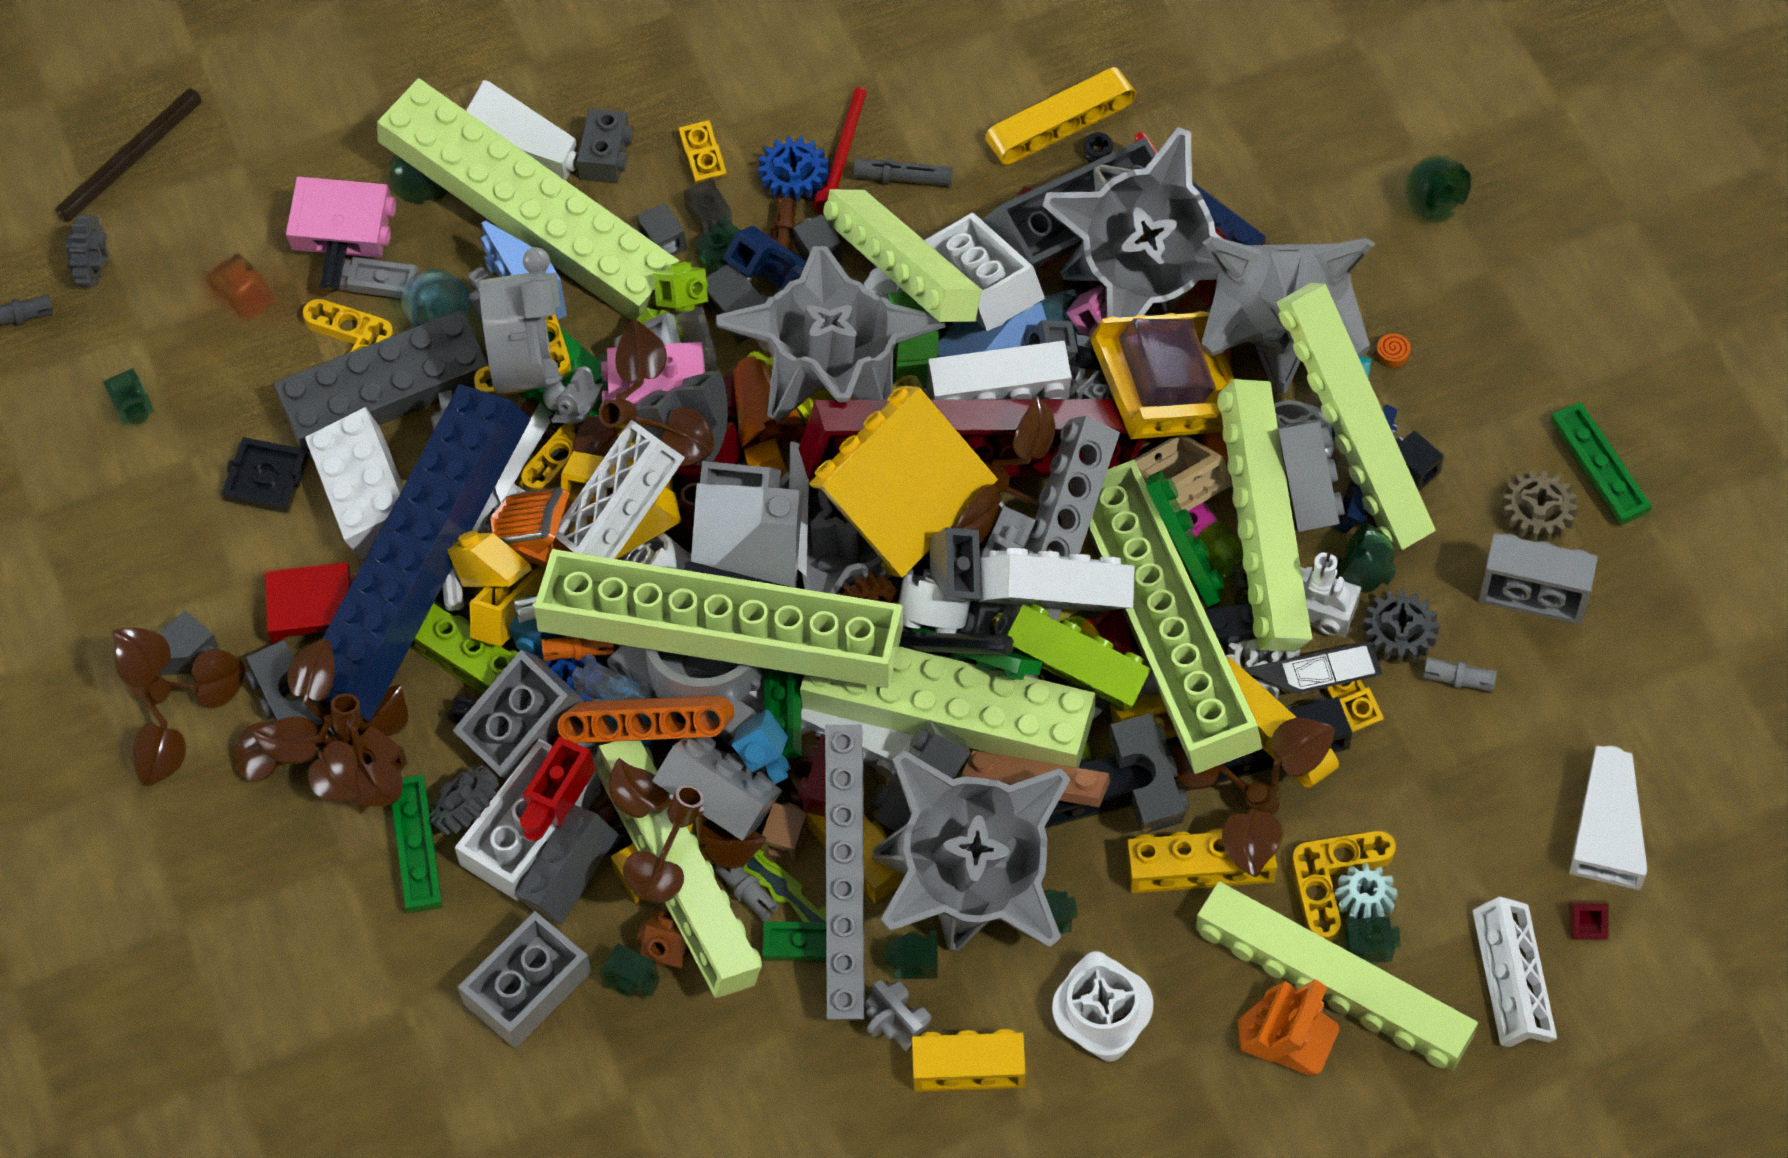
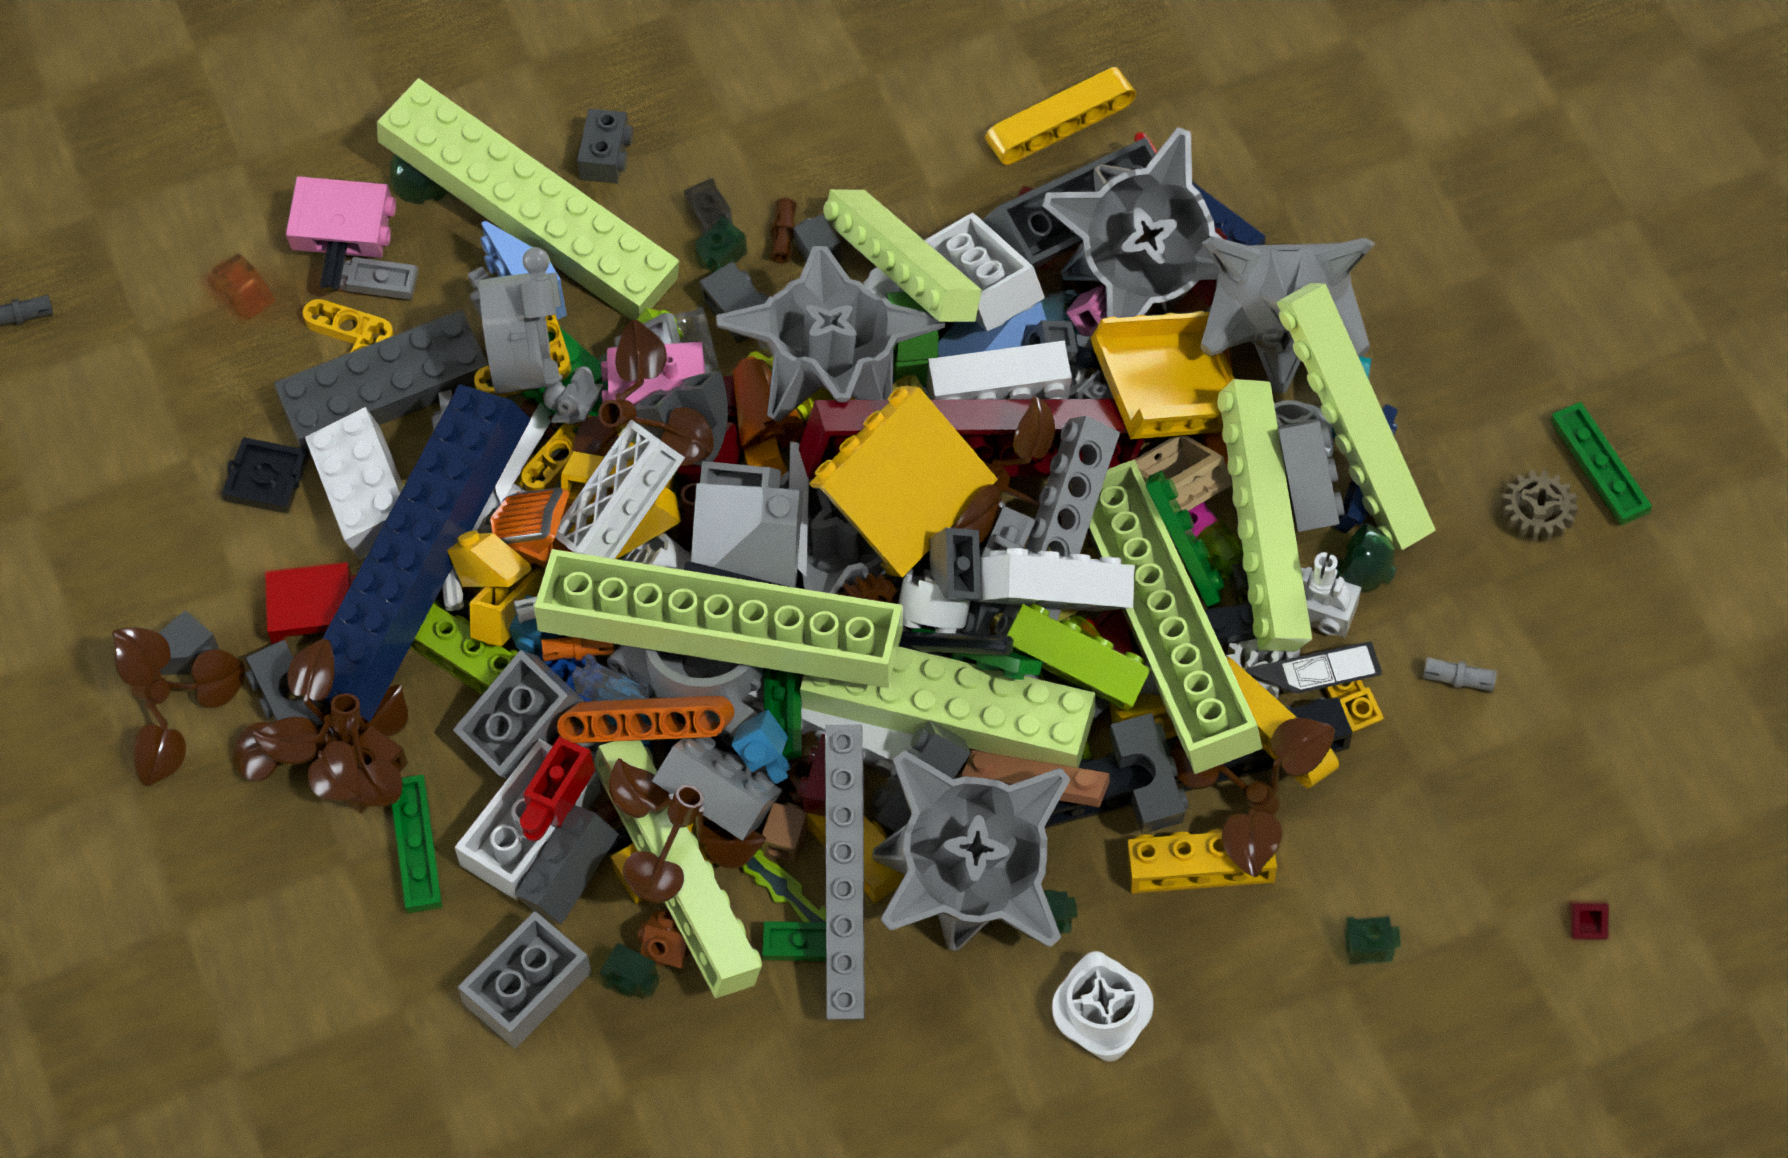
dark brown axle [55,88,202,222] -> none
dark grey gear [65,215,109,287] -> none
clear green brick [102,368,154,425] -> none
clear light blue cylinder [401,268,470,328] -> none
dark grey gear [429,765,499,835] -> none
black bush [447,697,476,724] -> none
white slope [466,80,579,181] -> none
dark grey brick [637,203,687,256] -> none
lime brick [653,262,708,312] -> none
yellow slope [678,120,727,183] -> none
light grey pin [714,865,779,921] -> none
dark blue arch [723,225,806,292] -> none
blue gear [758,136,829,202] -> none
red piece [812,87,867,216] -> none
dark grey pin [854,157,953,187] -> none
light grey hips [865,980,932,1052] -> none
clear green brick [886,931,938,979] -> none
yellow brick [912,1029,1025,1092] -> none
black bush [1084,132,1113,163] -> none
brick [1119,318,1216,407] -> none
yellowish green brick [1196,881,1478,1072] -> none
orange piece [1238,979,1339,1076] -> none
yellow beam [1292,831,1396,942] -> none
light aqua gear [1335,862,1397,927] -> none
dark grey gear [1362,589,1440,664] -> none
orange tile [1376,333,1411,368] -> none
black brick [1396,430,1444,491] -> none
clear green cylinder [1405,155,1472,223] -> none
white fence [1472,896,1557,1047] -> none
light grey brick [1478,533,1598,625] -> none
white slope [1569,746,1647,891] -> none

